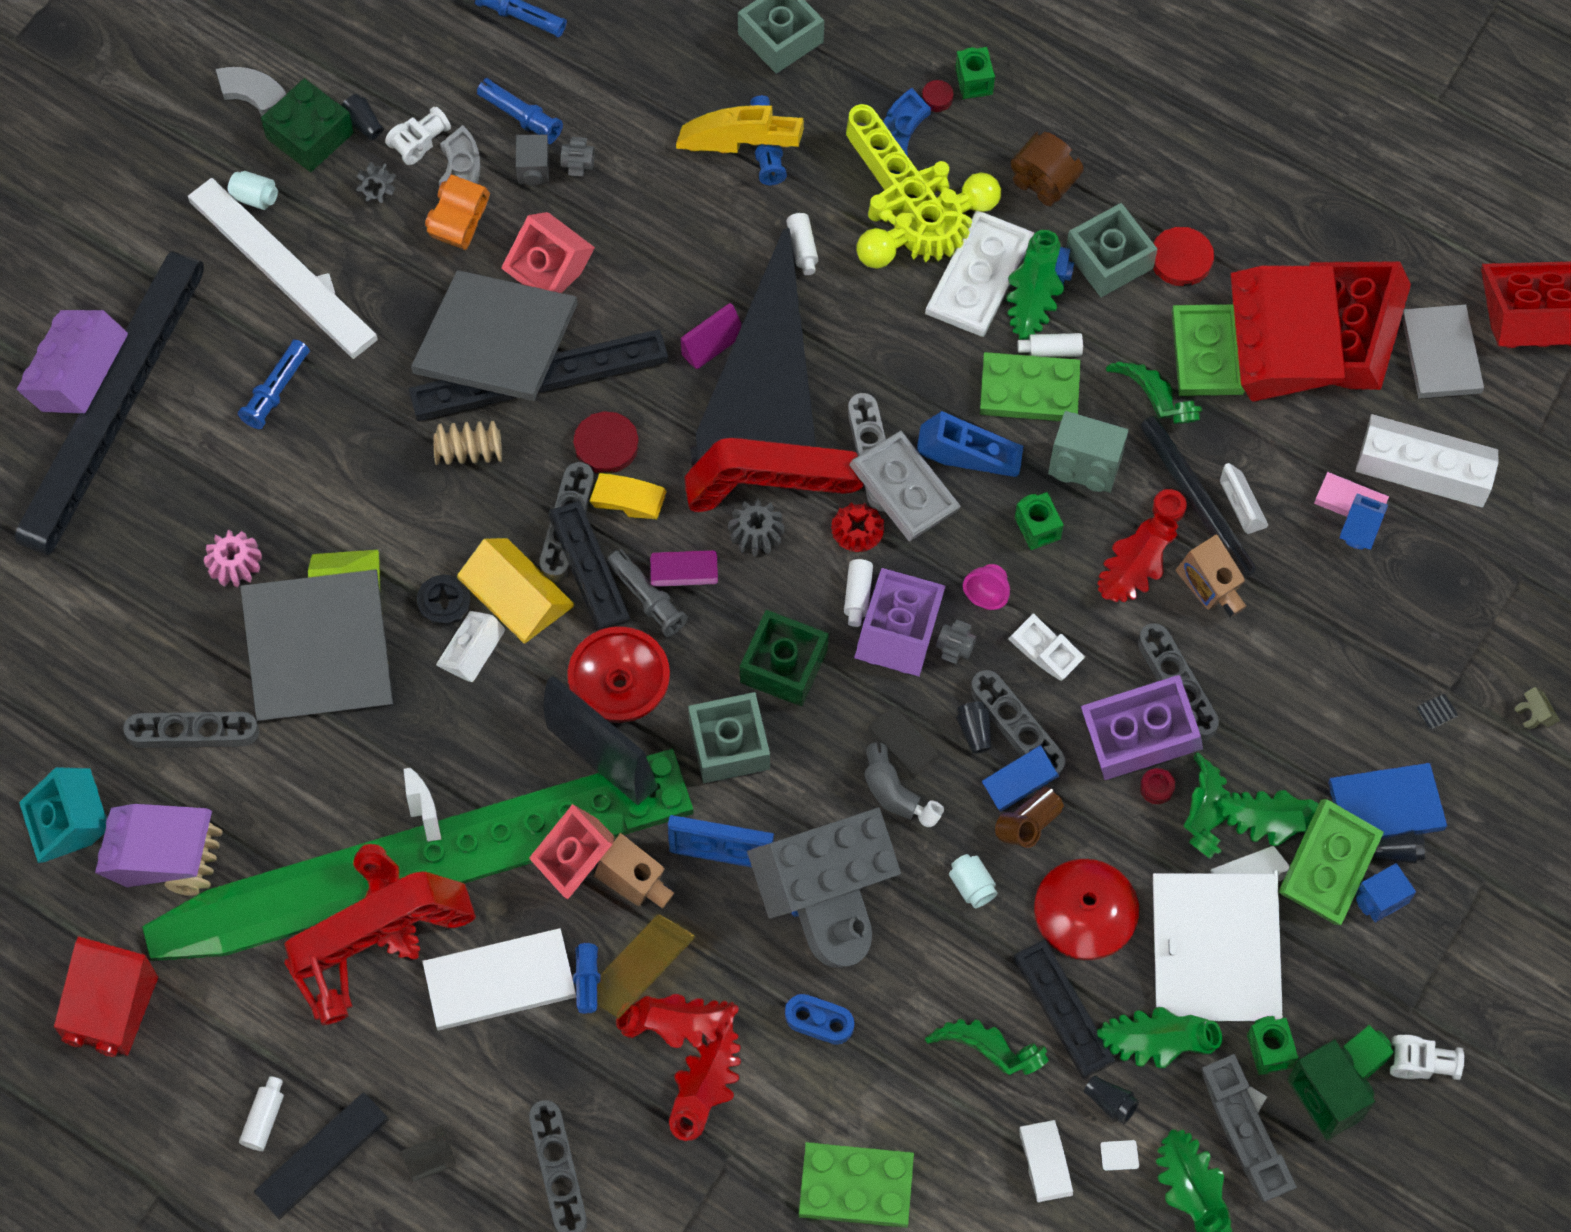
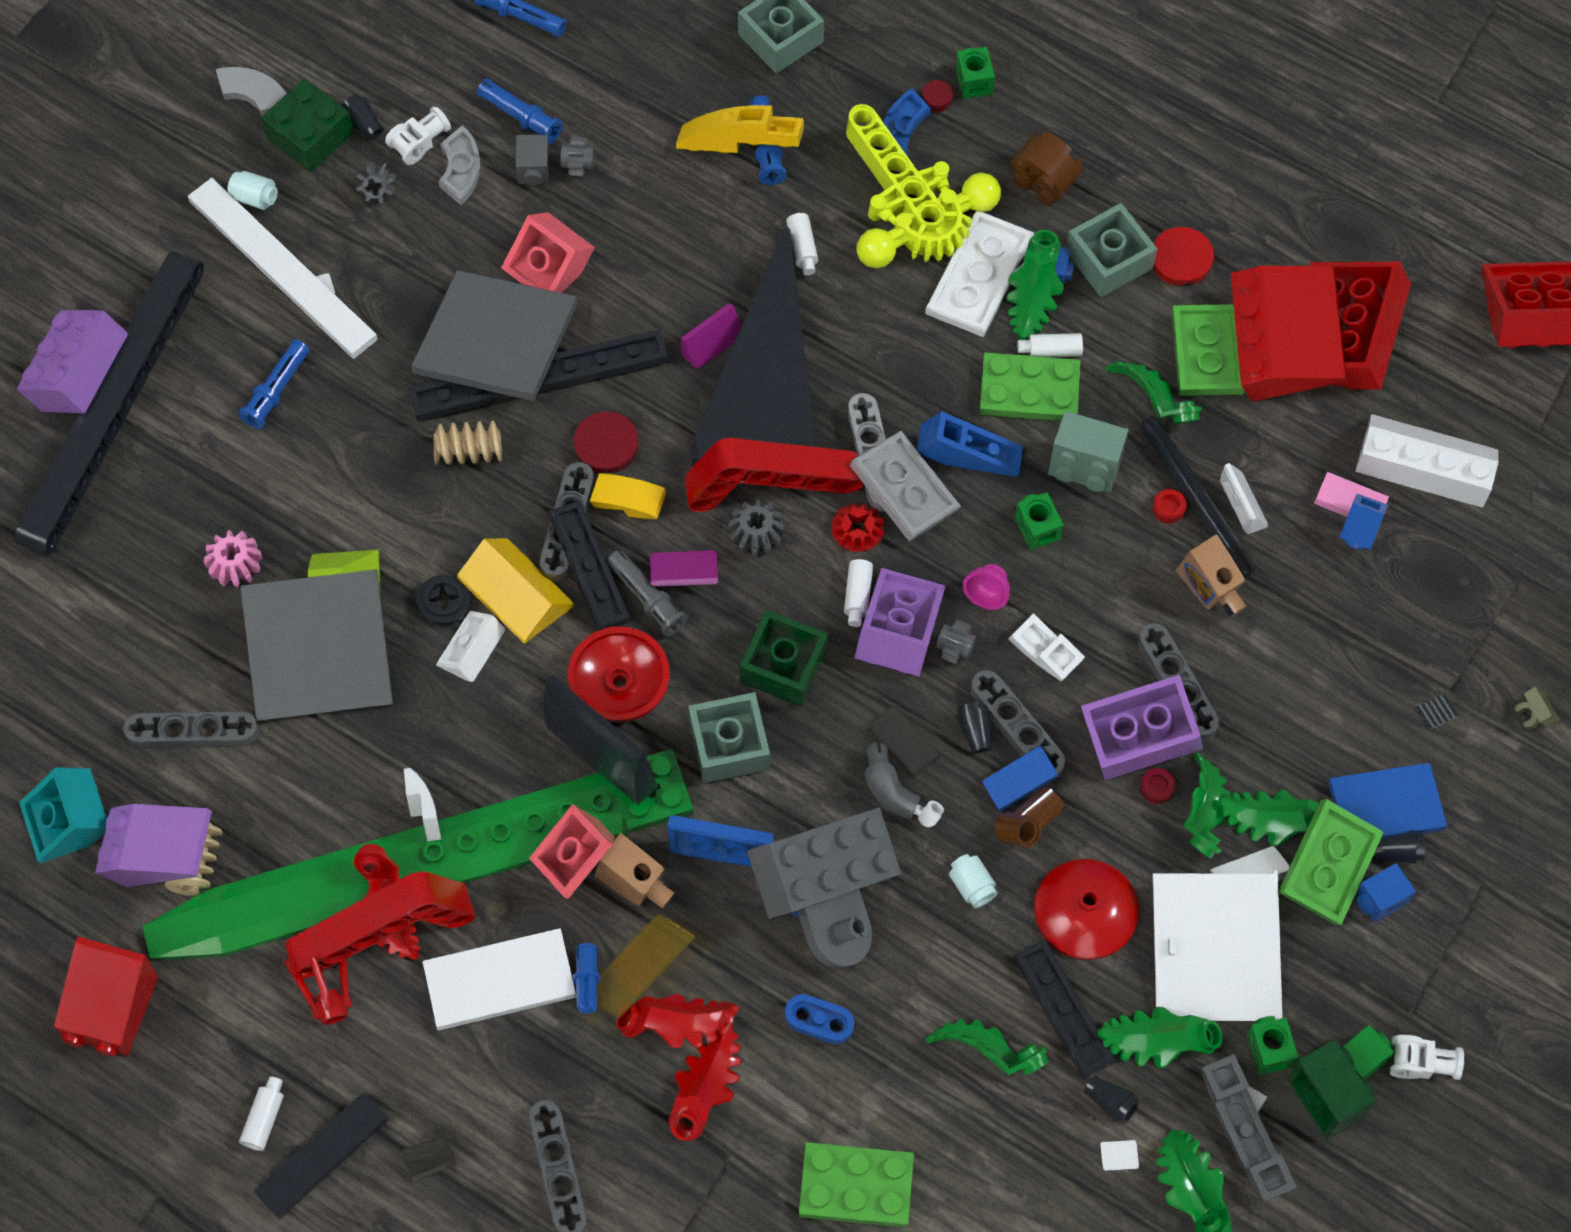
orange brick [425,174,490,250] -> none
white slope [1020,1120,1073,1202] -> none
red plant [1097,513,1178,602] -> none
light grey tile [1402,305,1484,399] -> none

